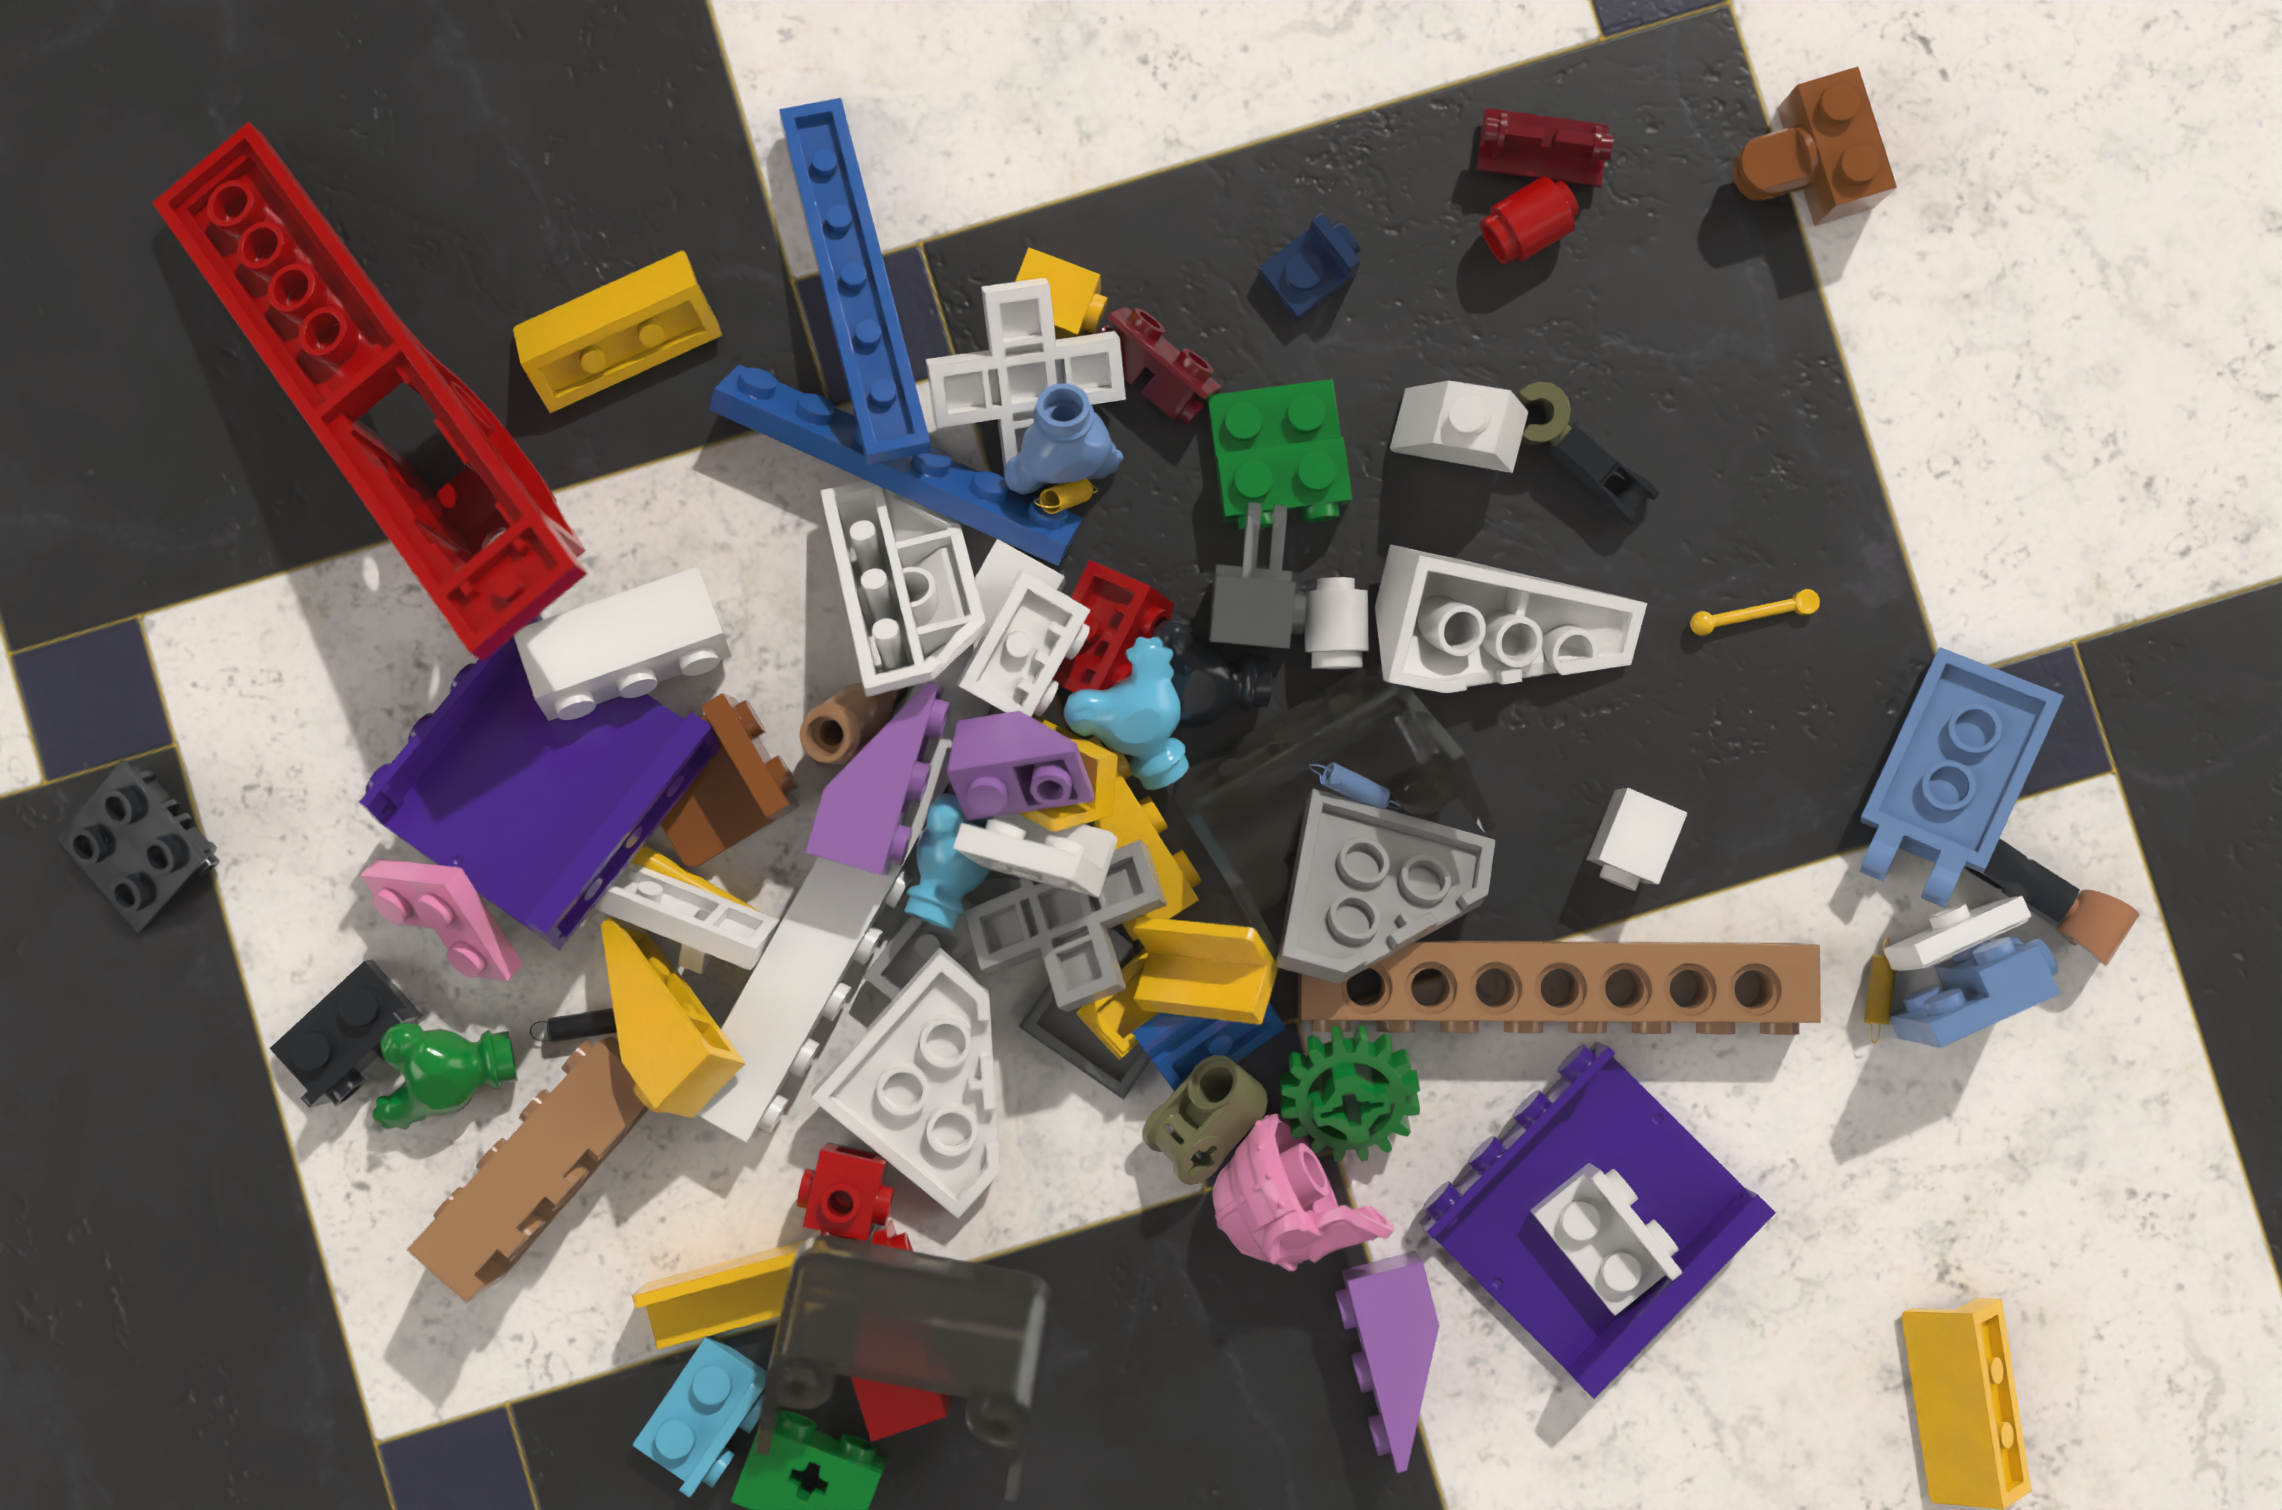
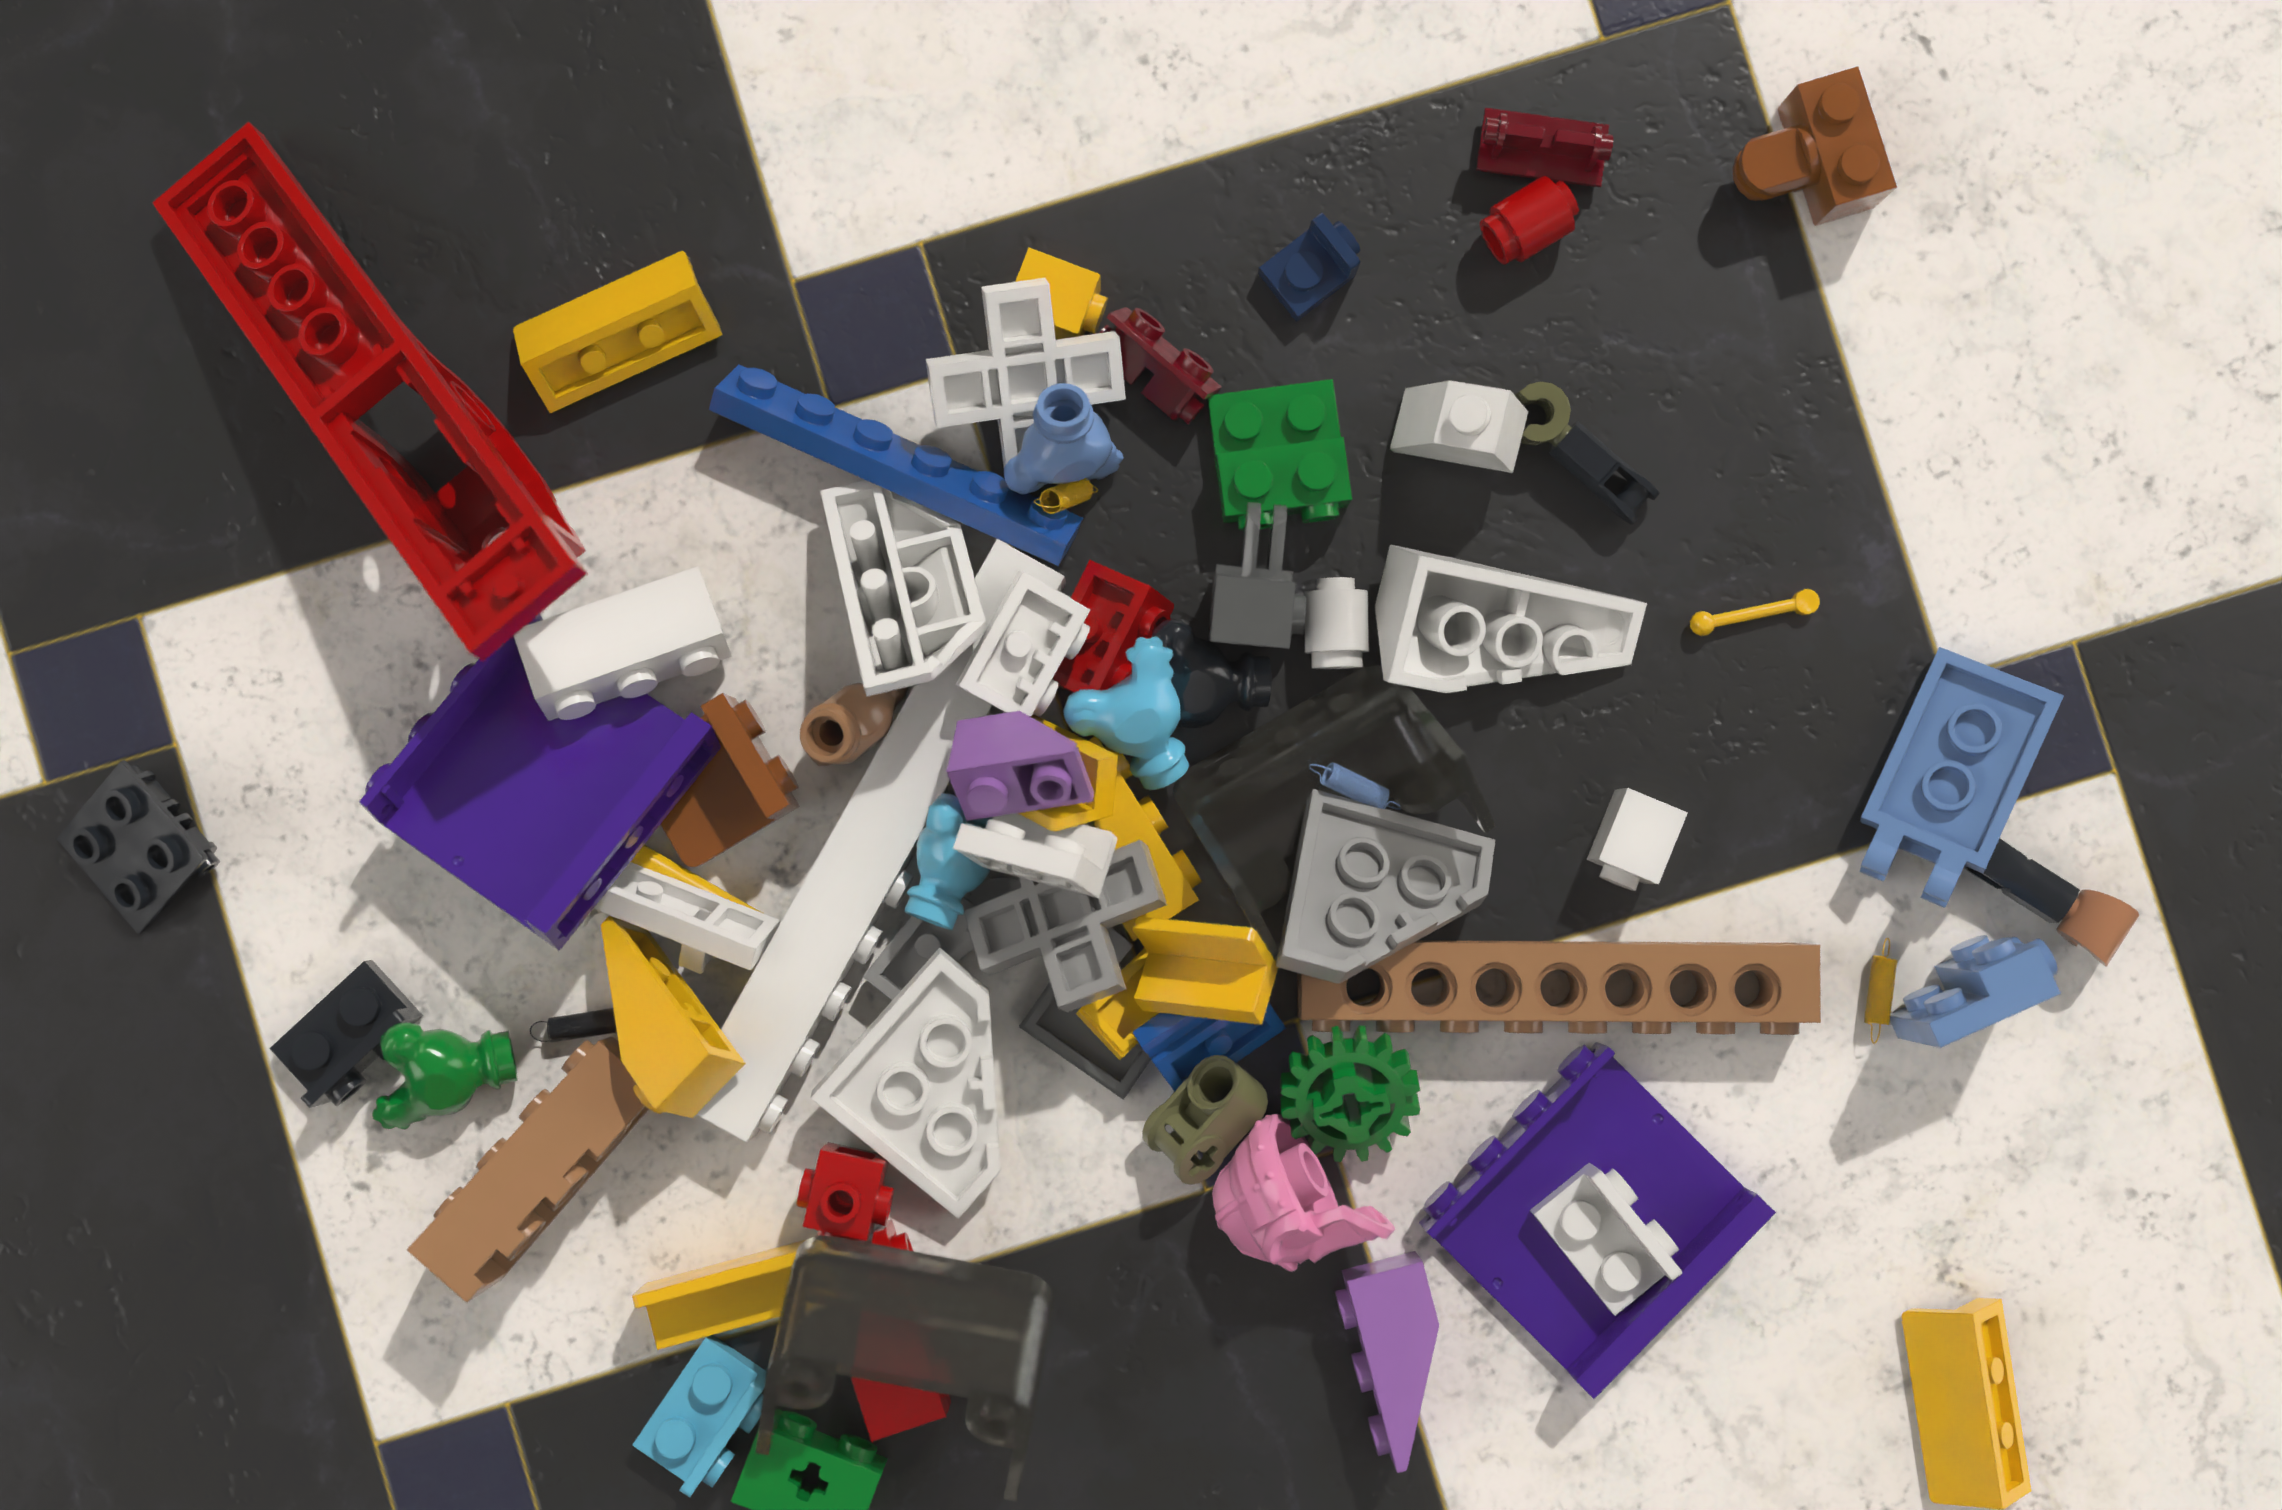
bright pink plate [360,858,523,981] -> none
blue plate [779,98,931,465] -> none
medium lavender slope [805,681,950,875] -> none
white plate [1883,896,2031,972] -> none

